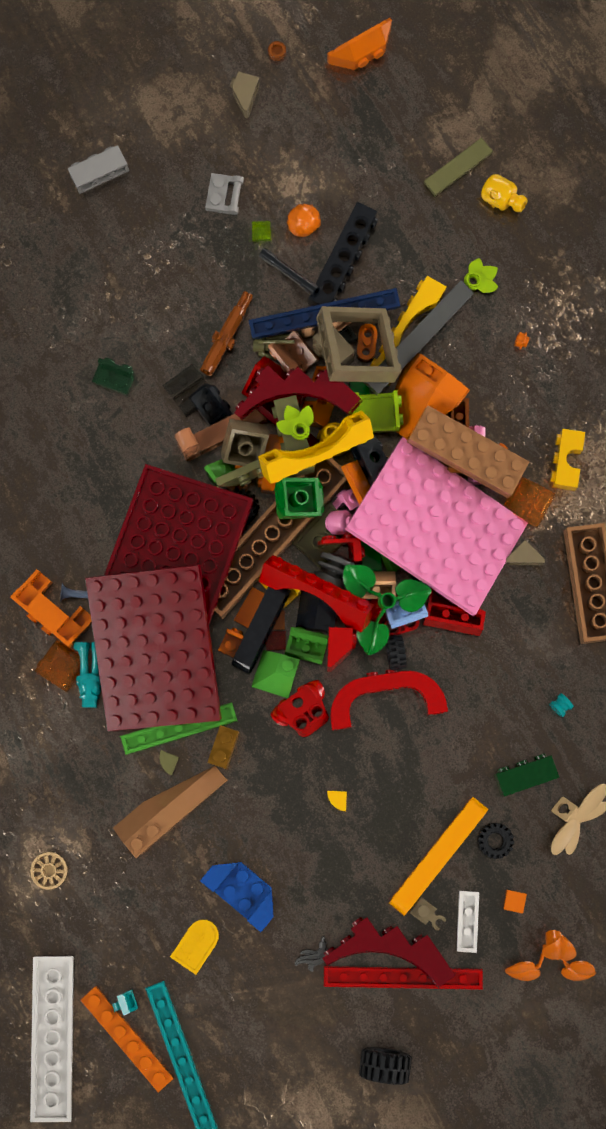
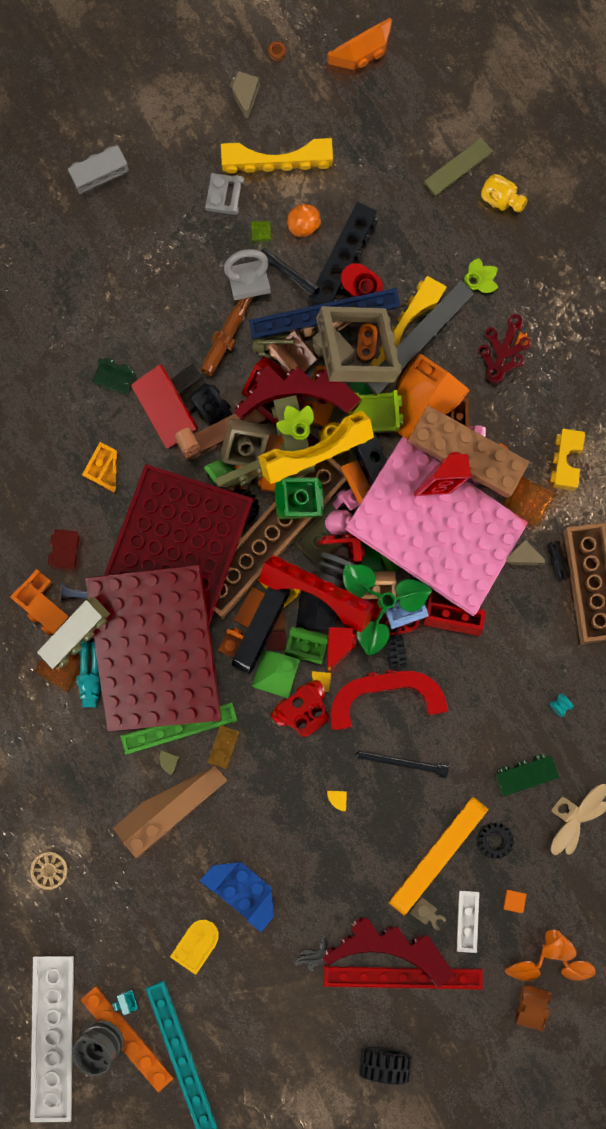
none -> brick [37,597,110,670]
none -> clear red brick [48,529,80,572]
none -> dark grey wheel [72,1020,124,1076]
none -> light orange wing [82,442,117,493]
none -> red tile [131,364,198,449]
none -> yellow arch [221,138,333,174]
none -> light grey tile [224,249,271,301]
none -> yellow tile [312,671,331,693]
none -> red piece [341,263,383,297]
none -> black piece [356,751,449,779]
none -> red slope [414,452,472,496]
none -> dark red plant [478,314,532,383]
none -> dark orange brick [515,985,552,1031]
none -> black pin [548,541,570,581]

